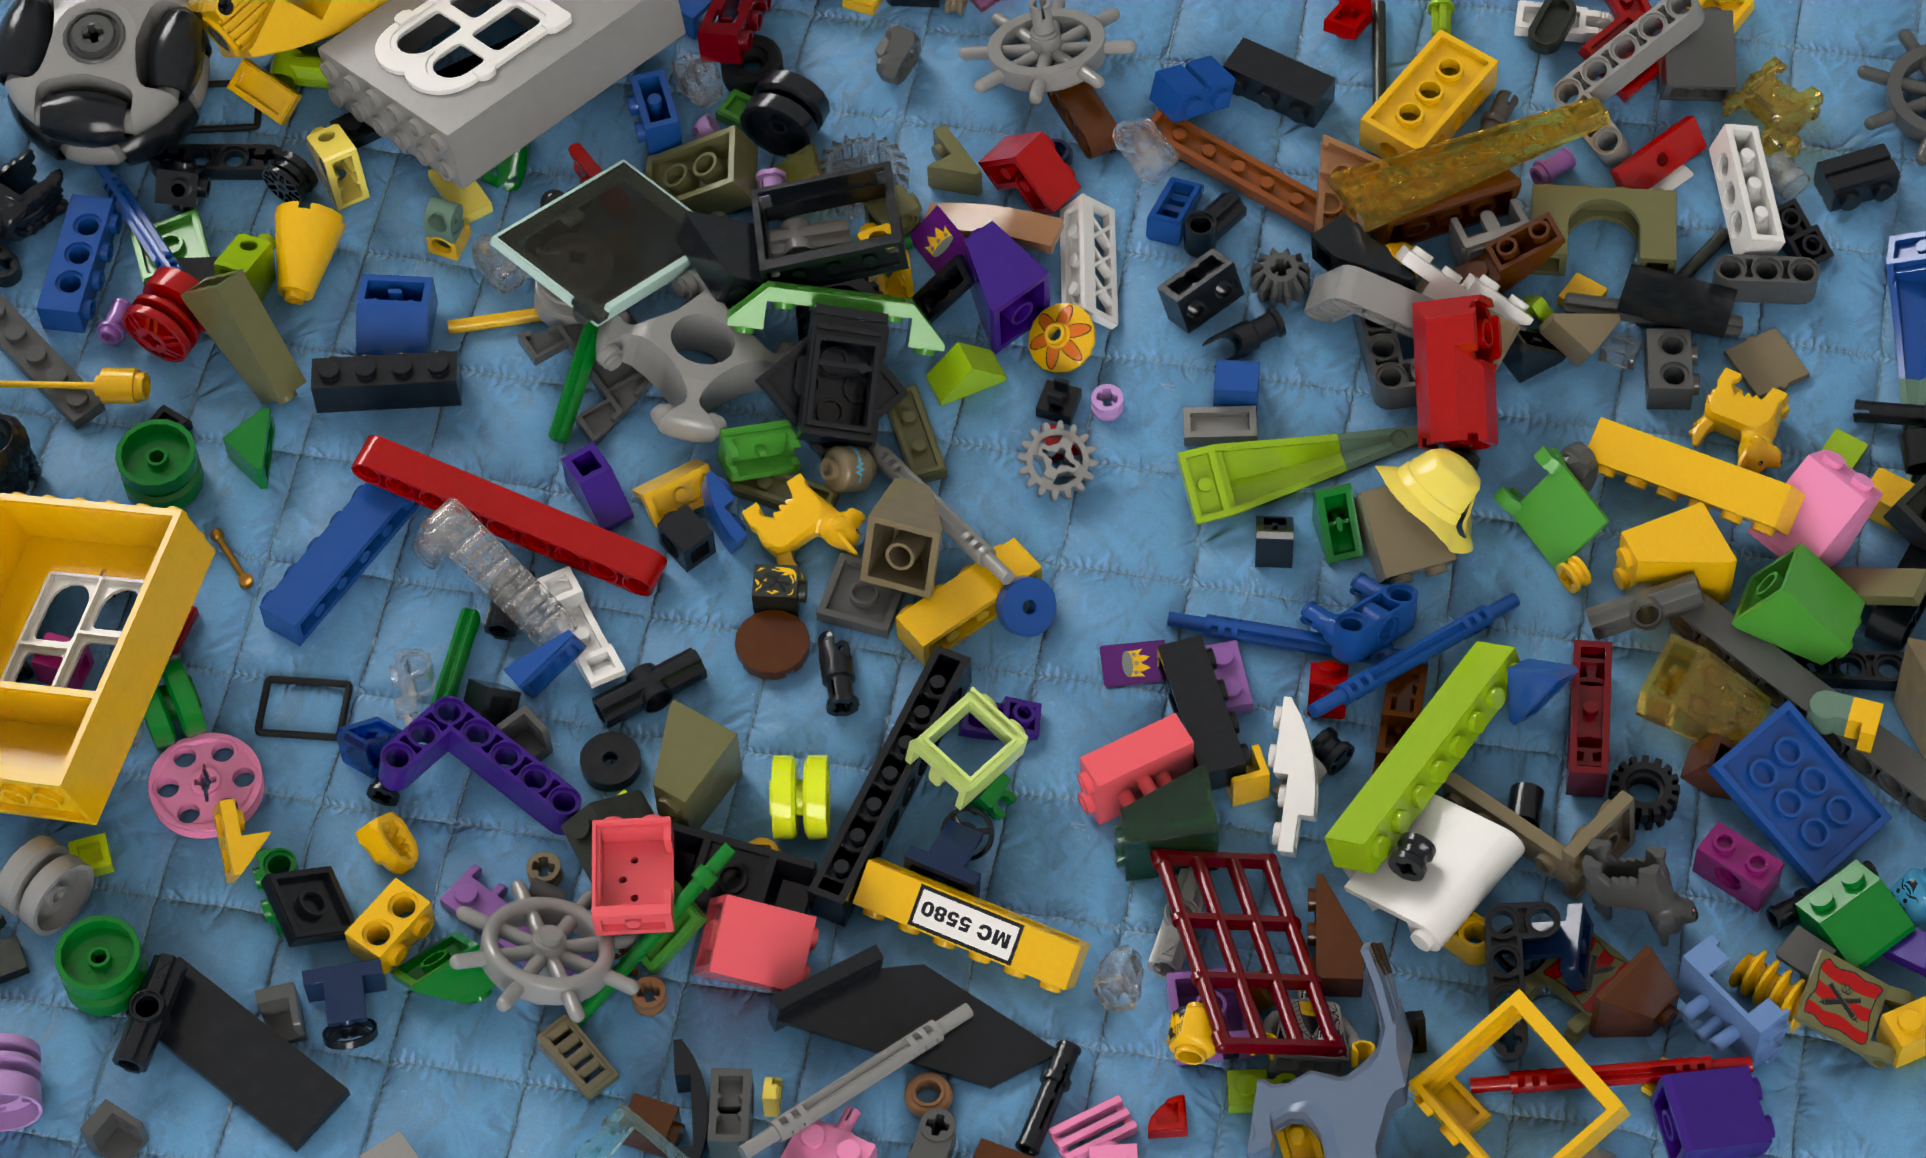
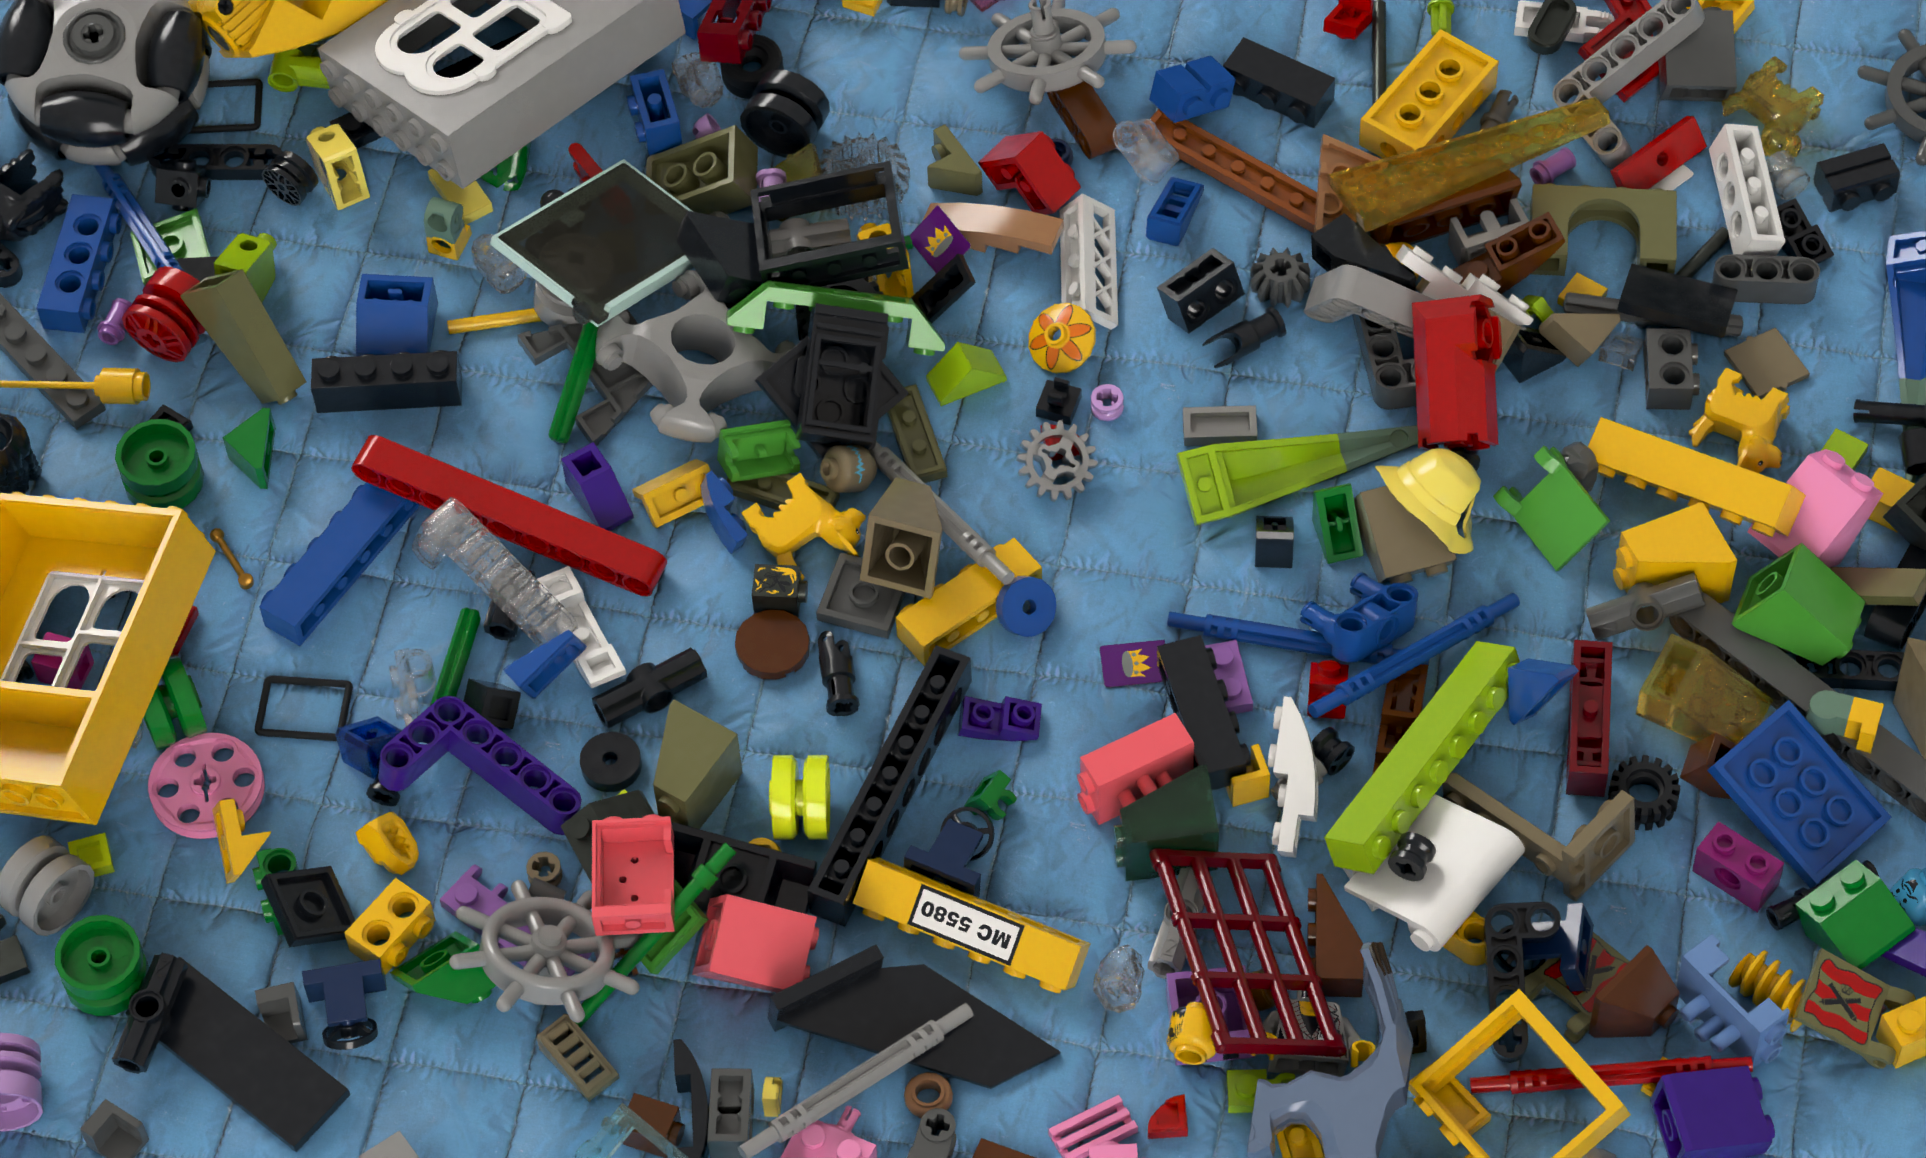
yellow tile [226,58,302,125] -> none
yellow cone [274,201,346,305] -> none
dark grey panel [496,704,553,762] -> none
medium nougat bush [631,976,668,1016] -> none
black brick [657,504,716,572] -> none
bright green tile [715,88,752,133] -> none
olive brick [864,183,922,236] -> none
dark grey rock [875,25,921,85] -> none
yellowish green window [905,687,1028,811] -> none
dark purple slope [965,221,1050,354] -> none
black pin [1015,1040,1082,1156] -> none
black piece [1184,191,1247,258] -> none
blue panel [1213,359,1260,413] -> none
black beam [1507,782,1545,828] -> none
yellow bush [1556,555,1592,594] -> none
dark grey animal [1582,838,1699,947] -> none
dark grey panel [1775,925,1837,989] -> none

